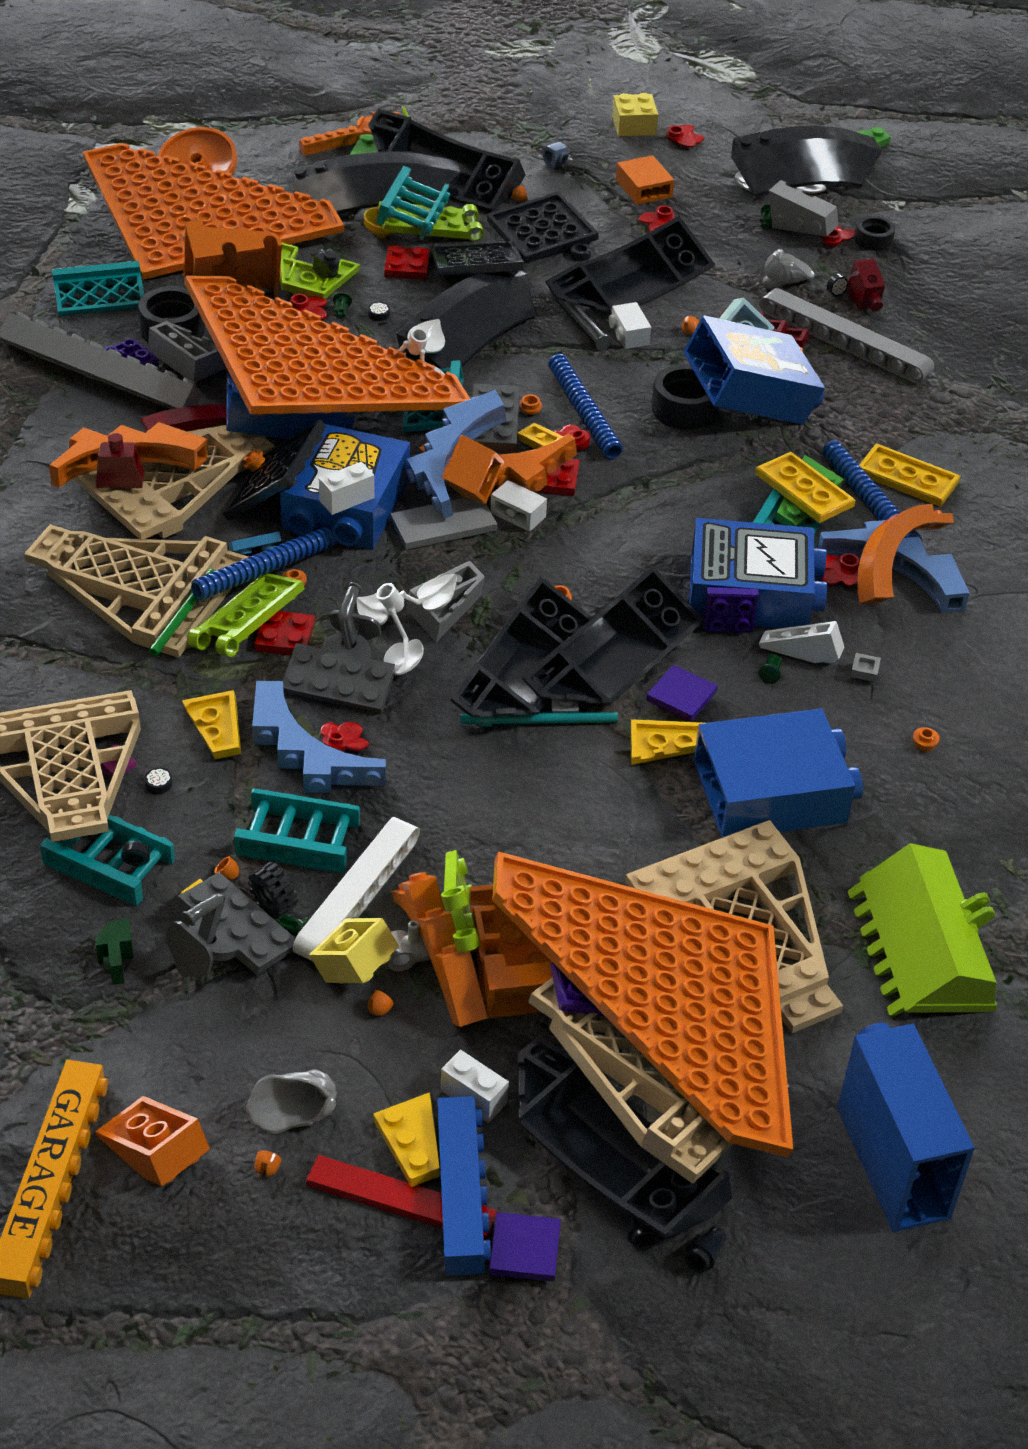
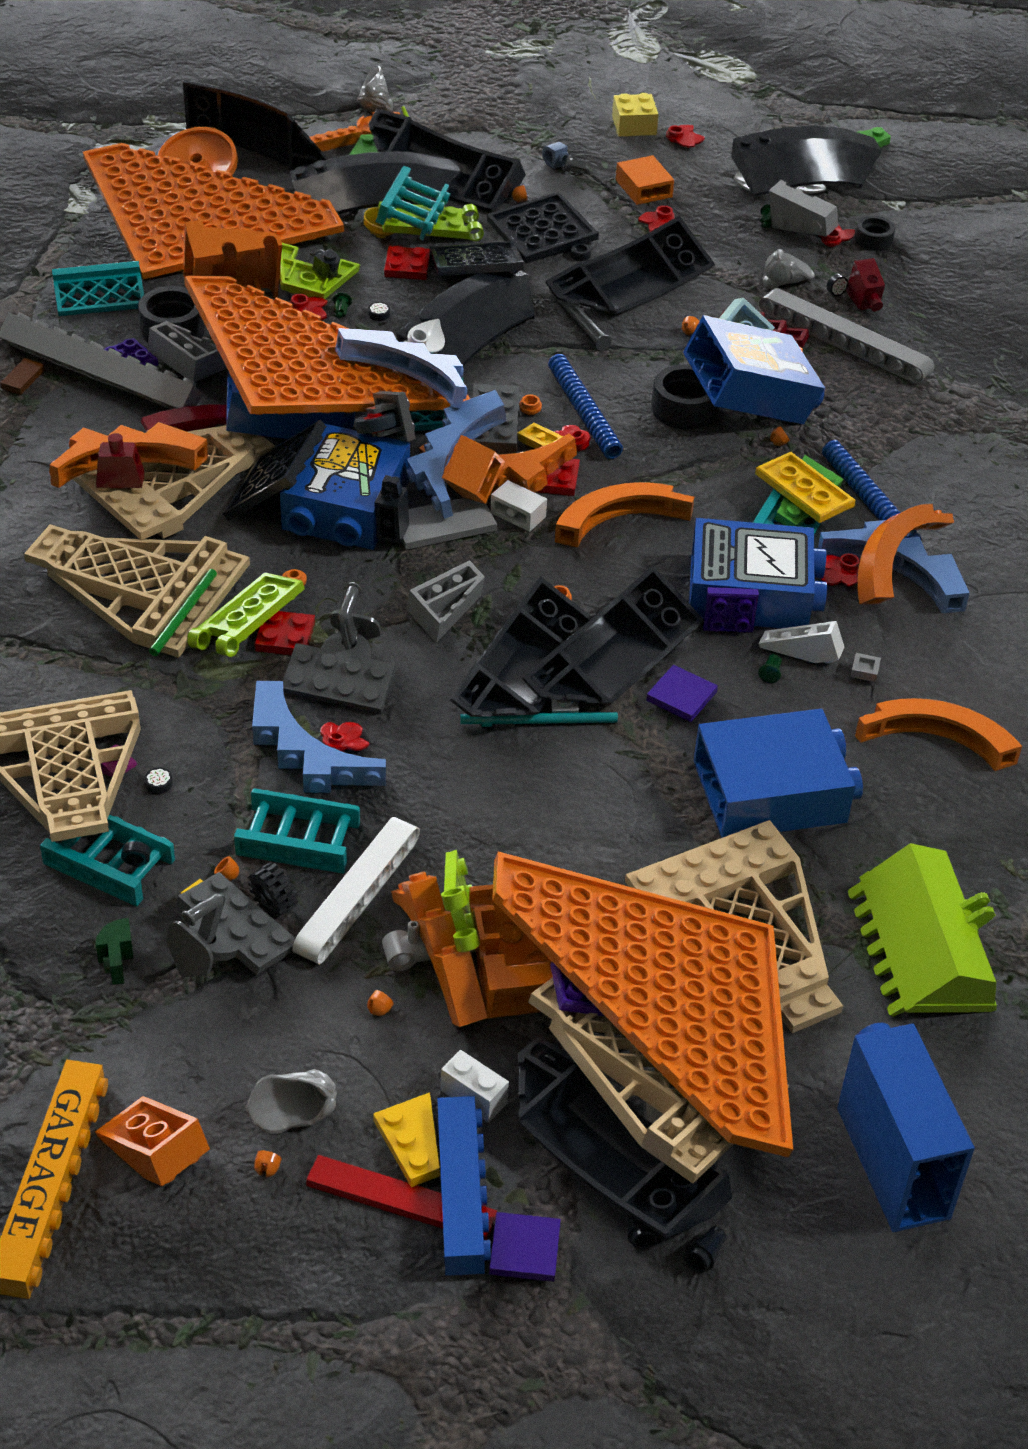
yellow wing [182,690,241,759] -> none
blue piece [191,527,335,601] -> none
dark azure plate [228,532,281,555] -> none
orange plate [243,450,265,472] -> none
dark green piece [276,915,310,935] -> none
light yellow brick [309,918,399,984] -> none
white brick [319,462,374,515] -> none
white plant [357,573,457,676] -> none
white brick [609,302,651,349] -> none
yellow wing [630,720,703,765] -> none
yellow tile [859,444,961,507] -> none
orange plate [913,727,940,752] -> none
none -> reddish brown tile [0,358,45,395]
none -> black slope [183,80,327,170]
none -> medium blue arch [335,328,467,408]
none -> dark grey plate [355,391,416,442]
none -> light grey hair [357,66,393,113]
none -> black hinge [374,475,409,544]
none -> orange arch [555,483,694,547]
none -> orange hinge [770,426,790,446]
none -> orange arch [855,698,1022,771]

